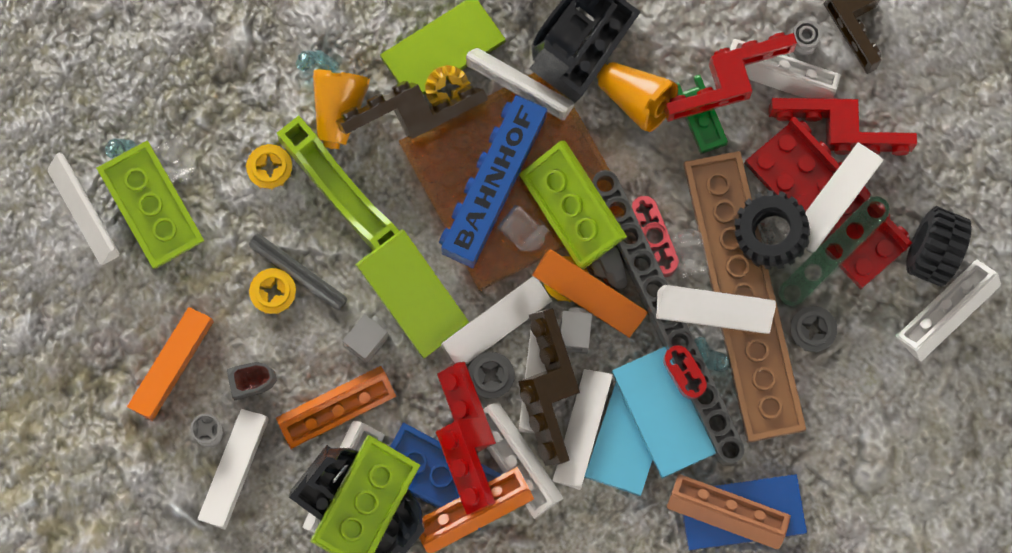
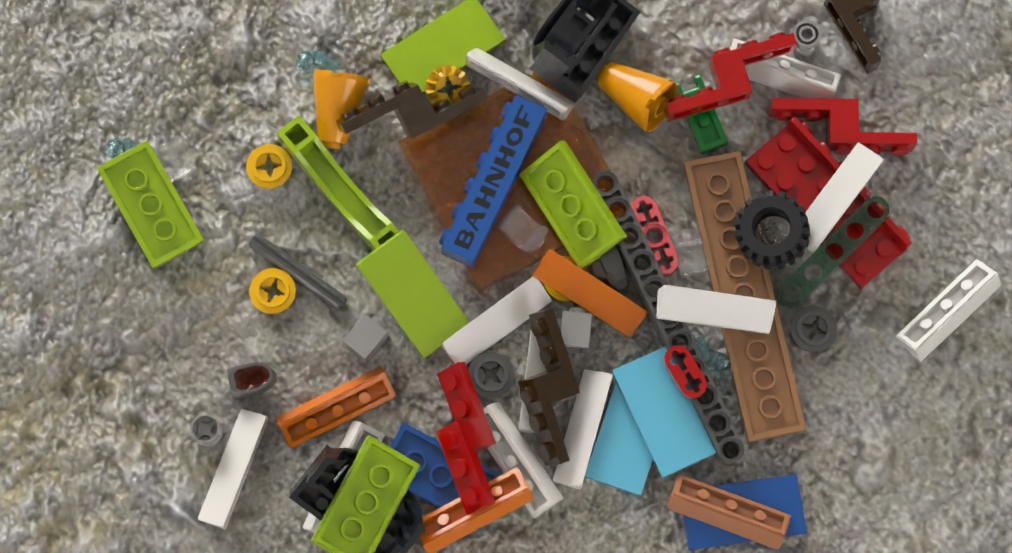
white slope [48,152,120,265] -> none
orange slope [127,307,214,422] -> none
black tyre [906,206,972,287] -> none

